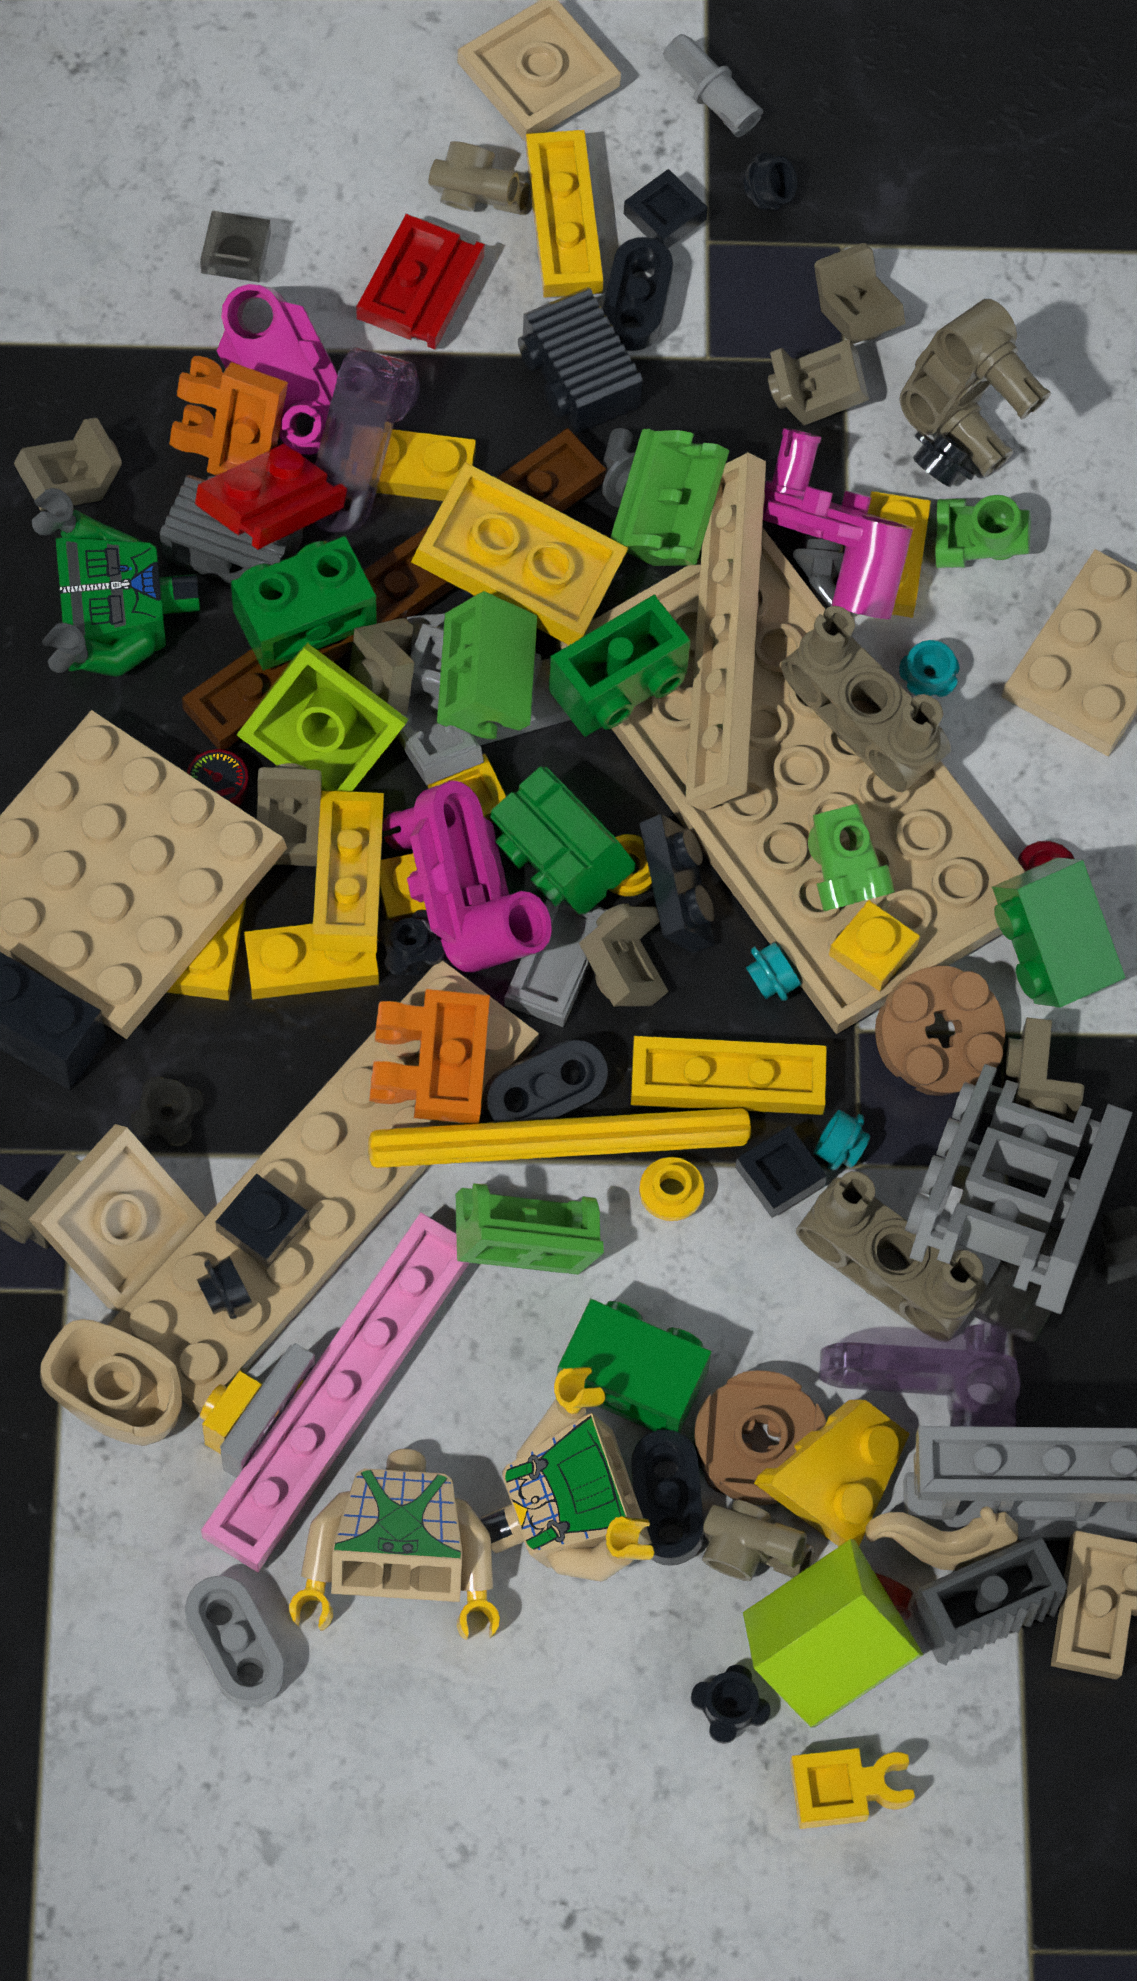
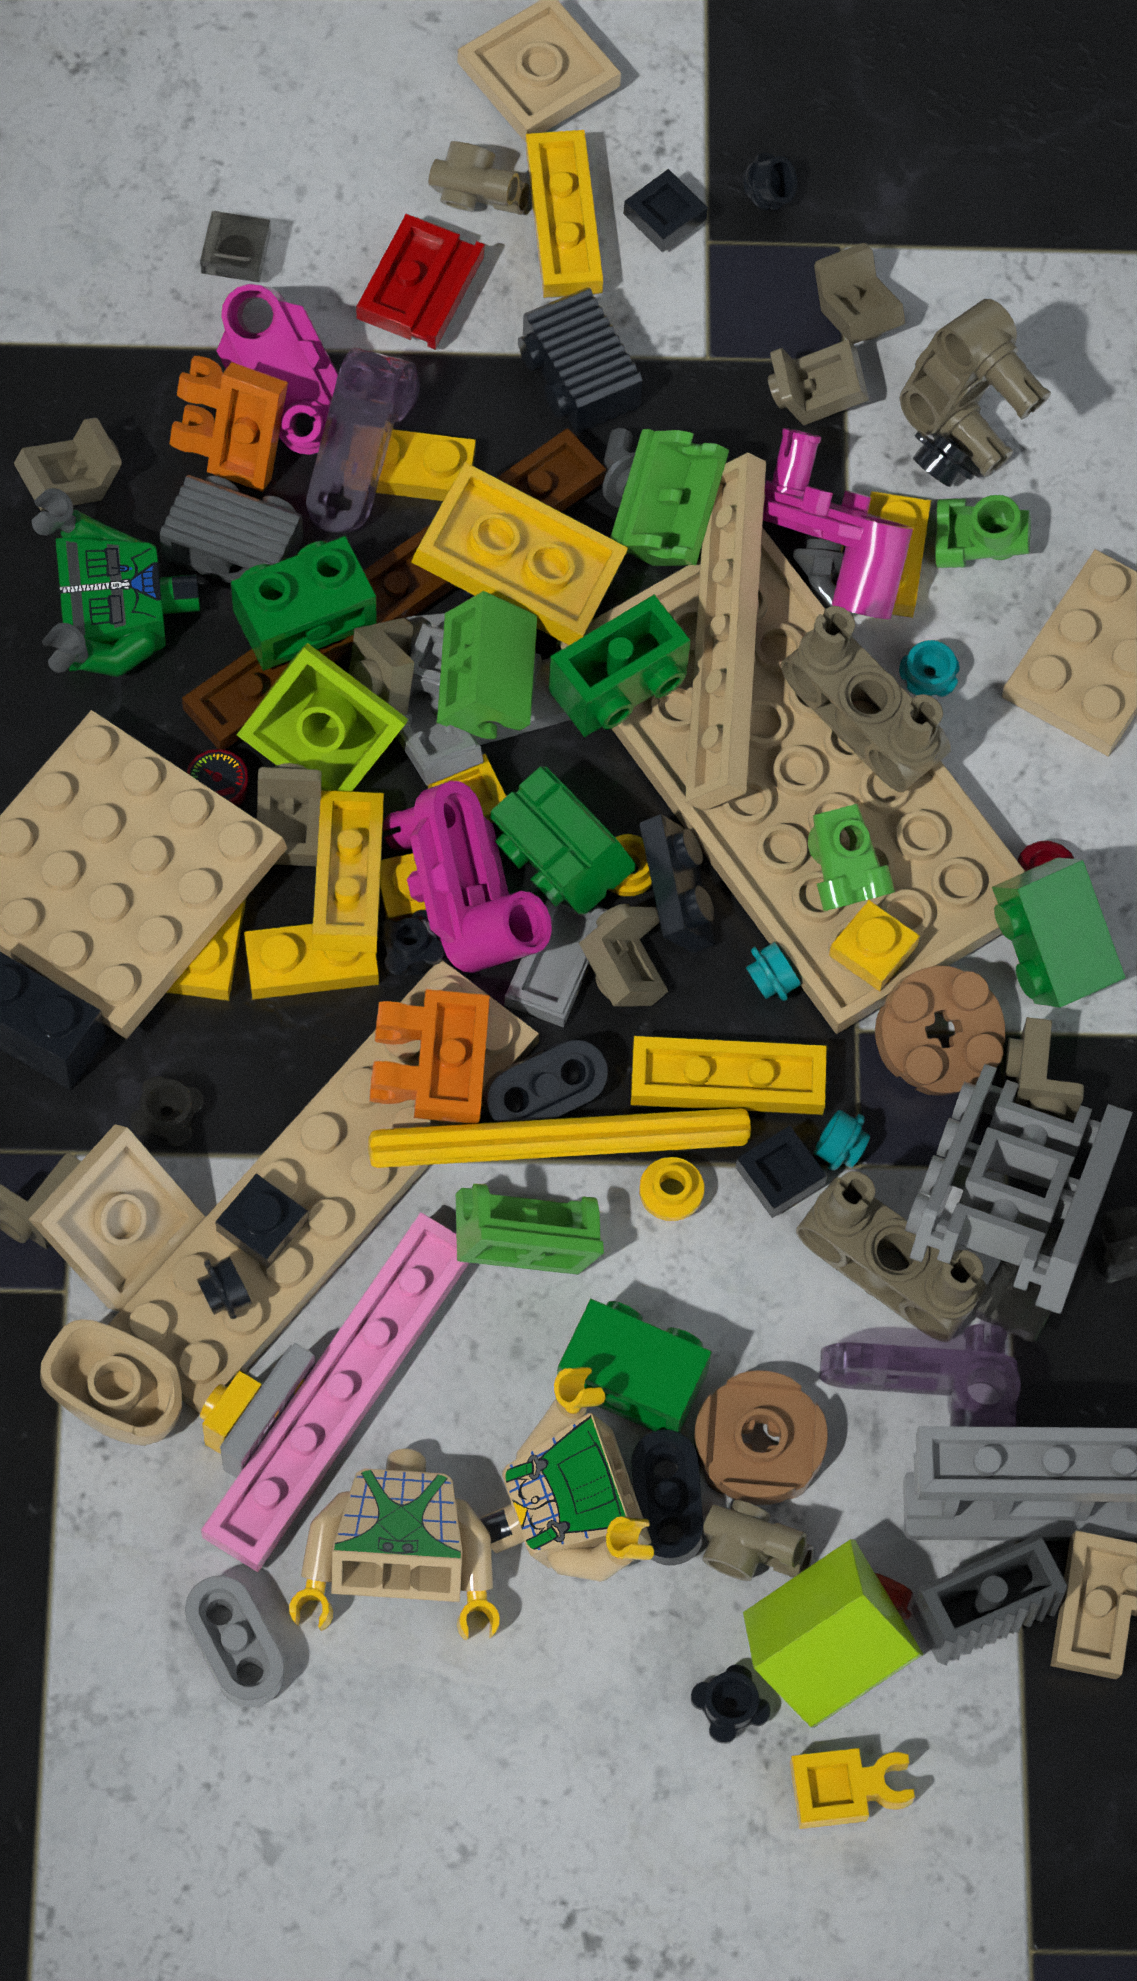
red plate [195,444,347,550] -> none
black plate [603,237,673,351] -> none
light grey axle [663,34,763,137] -> none
yellow wing [754,1400,910,1547] -> none
tan piece [866,1506,1018,1571] -> none

